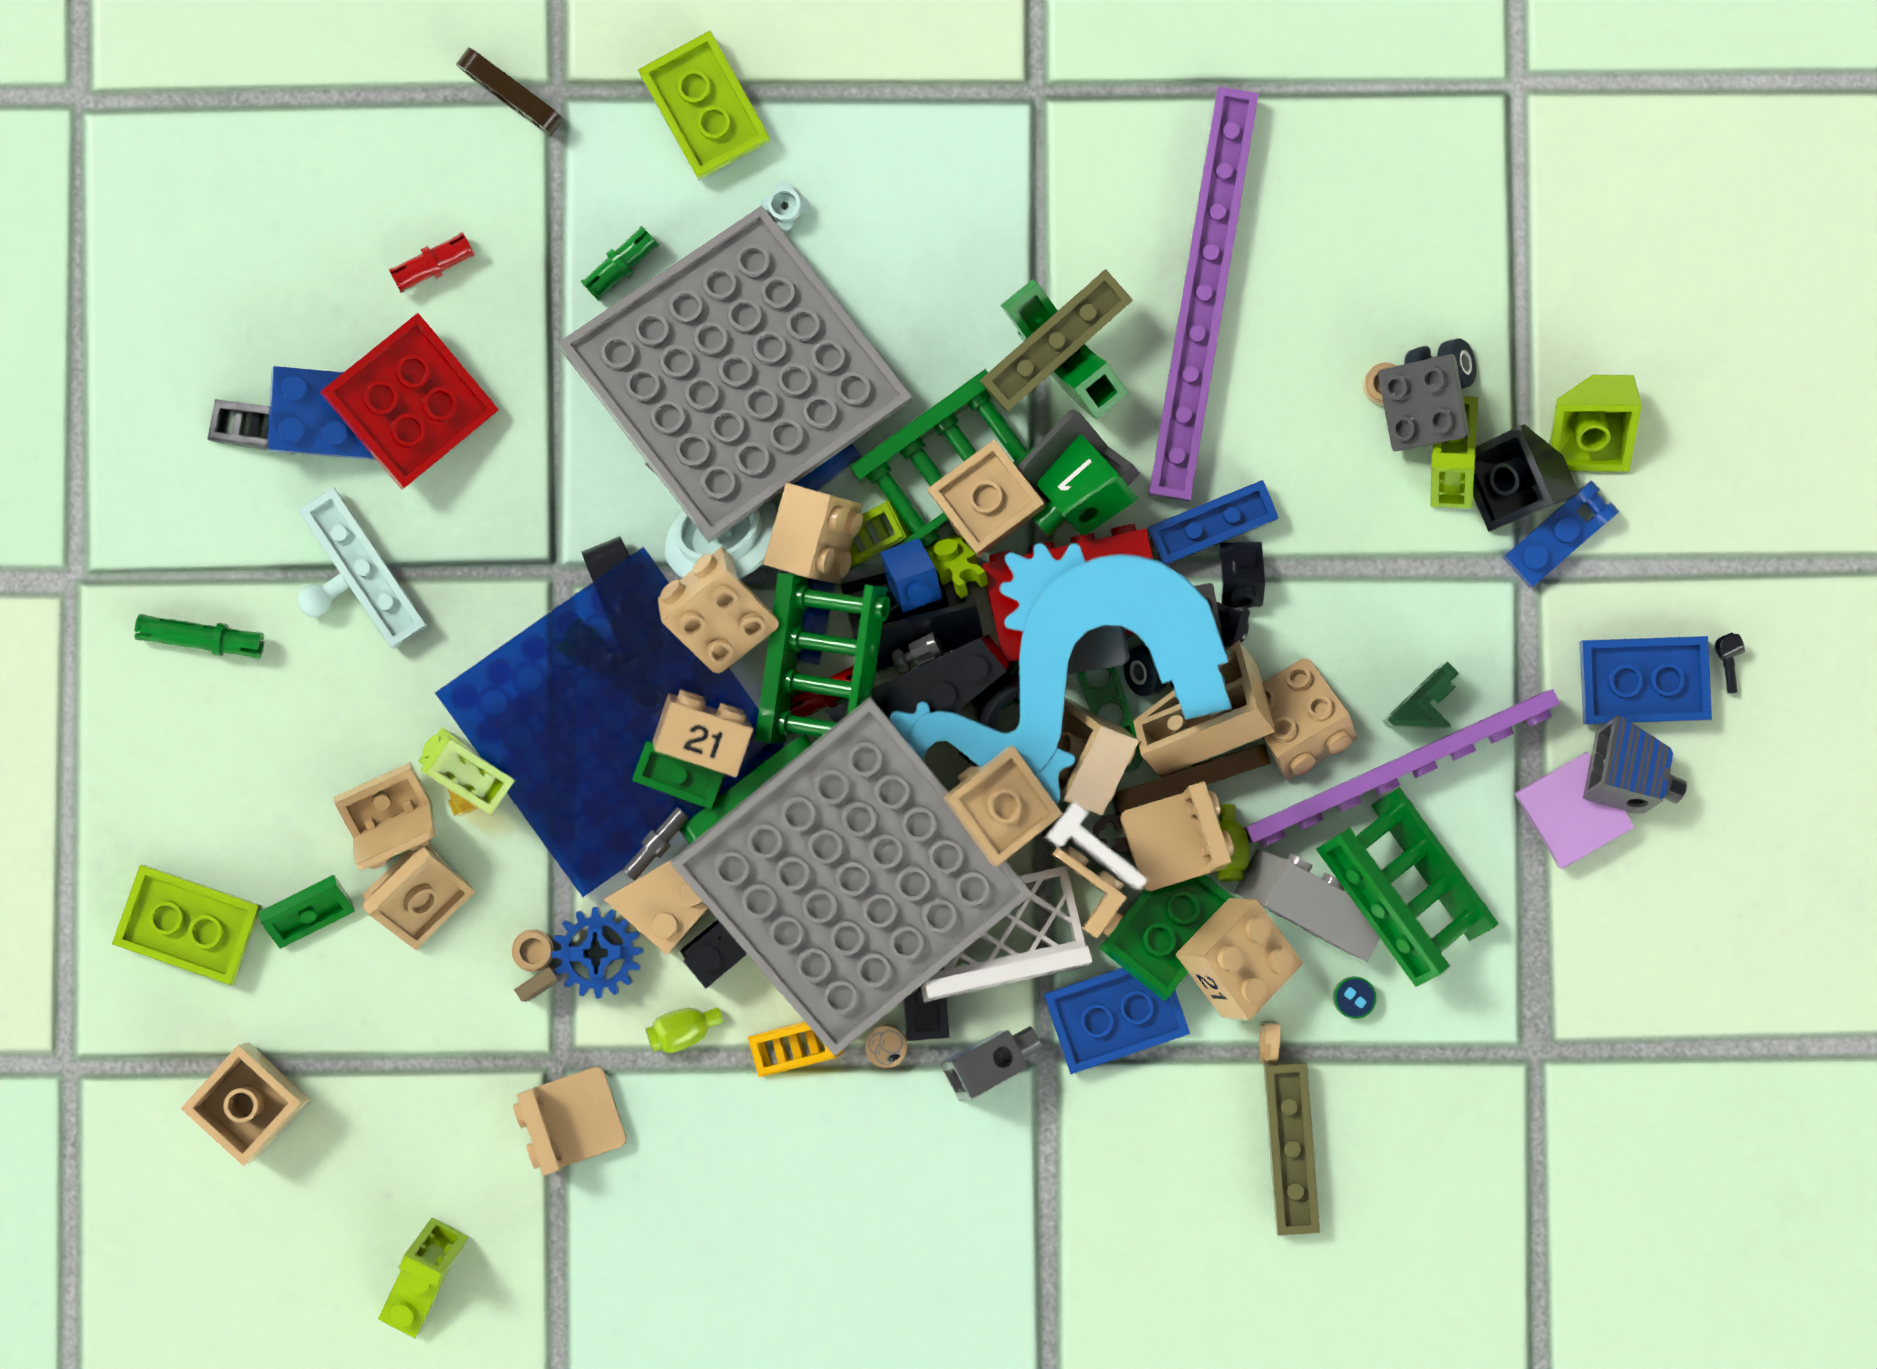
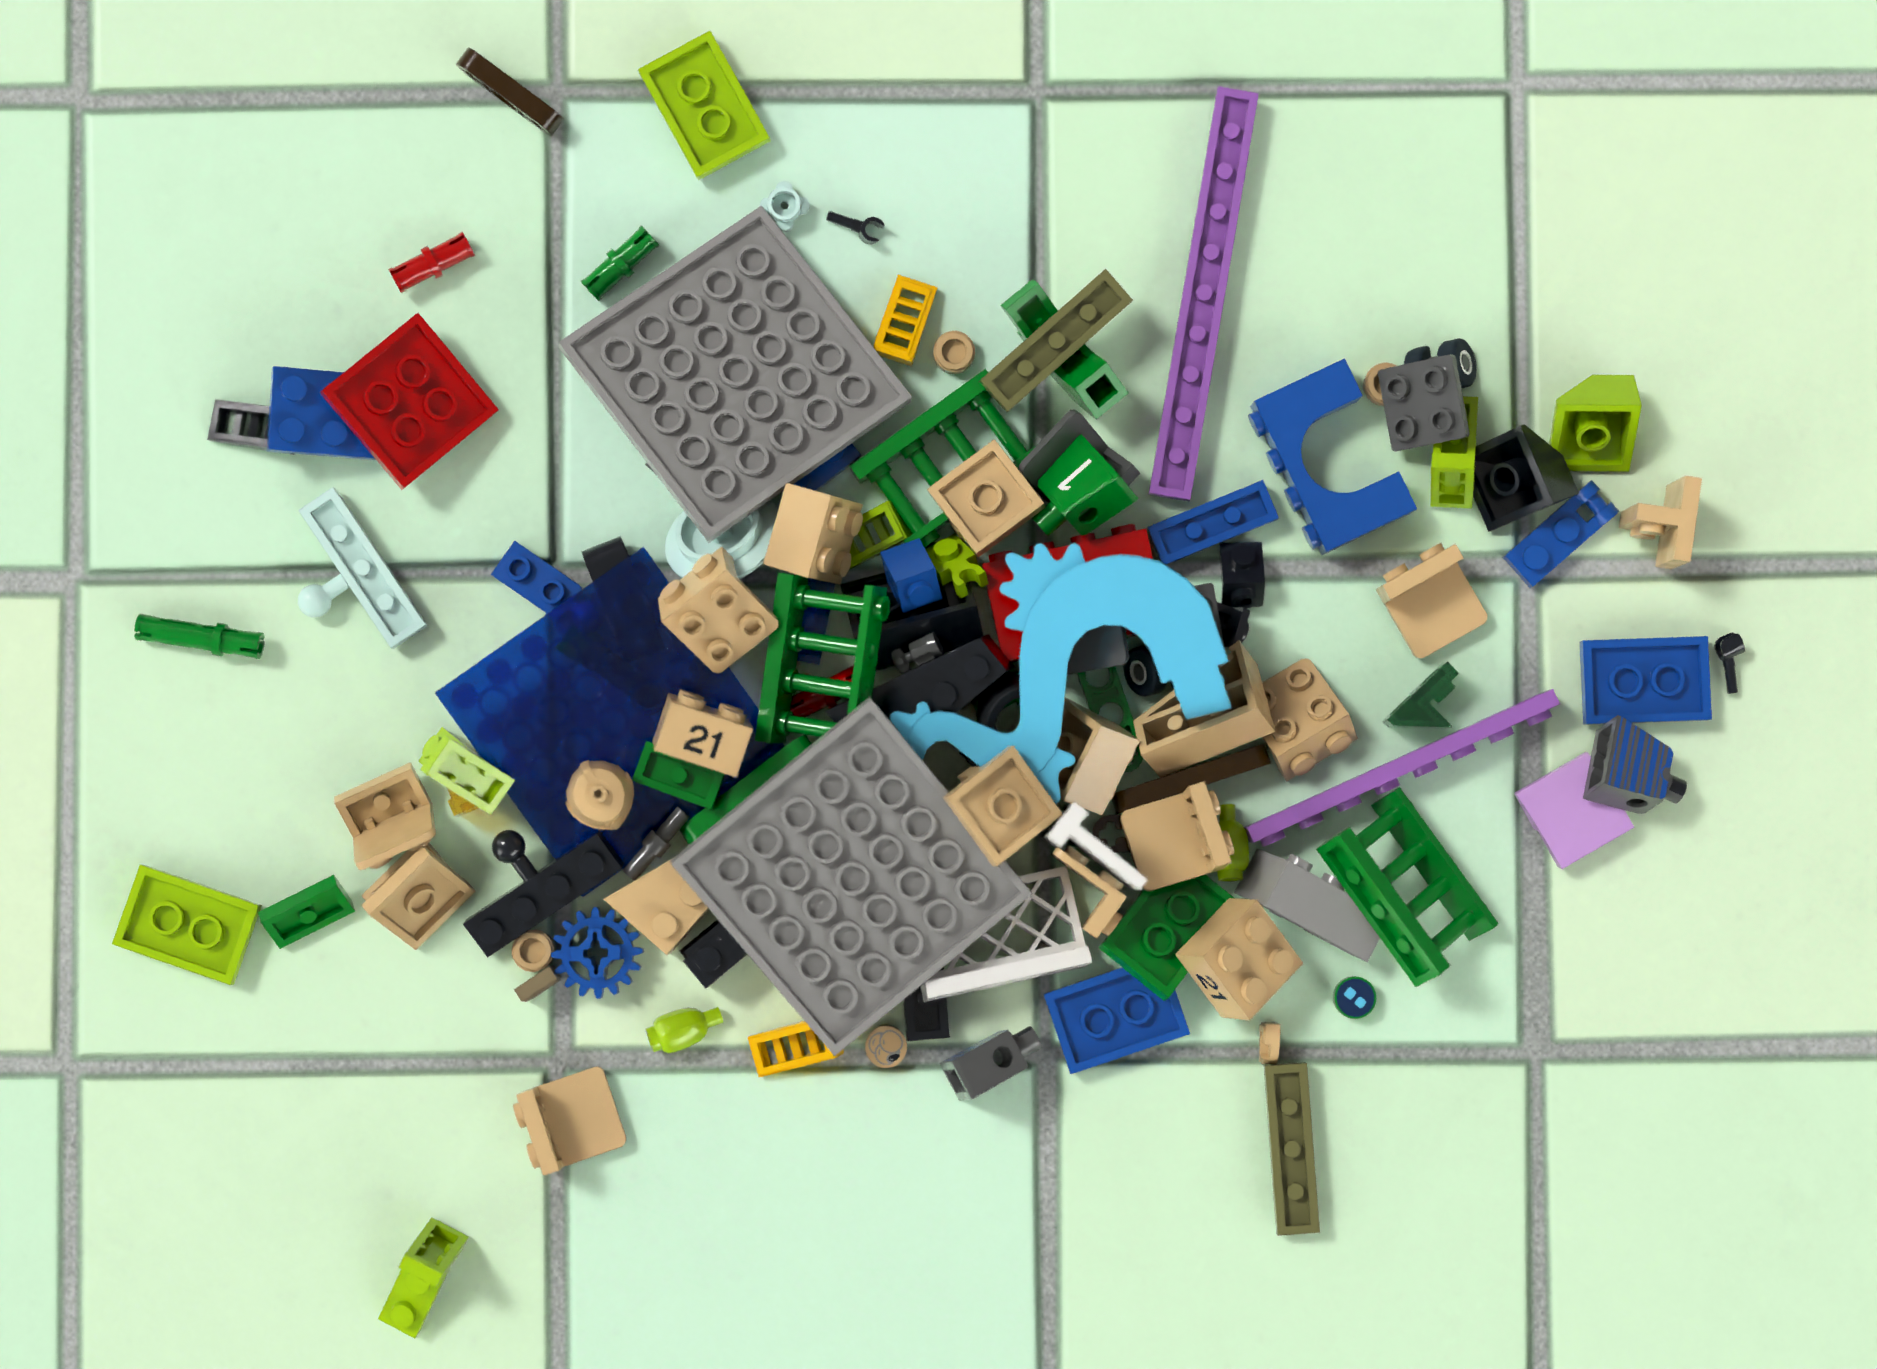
tan brick [181,1042,310,1166] -> none
none -> black plate [463,830,625,958]
none -> blue plate [491,540,605,633]
none -> tan helmet [566,760,634,830]
none -> black hand [826,211,885,244]
none -> yellow slope [873,275,938,367]
none -> tan tile [933,331,975,374]
none -> blue arch [1248,358,1417,555]
none -> tan bracket [1376,543,1487,659]
none -> tan bracket [1619,476,1702,569]

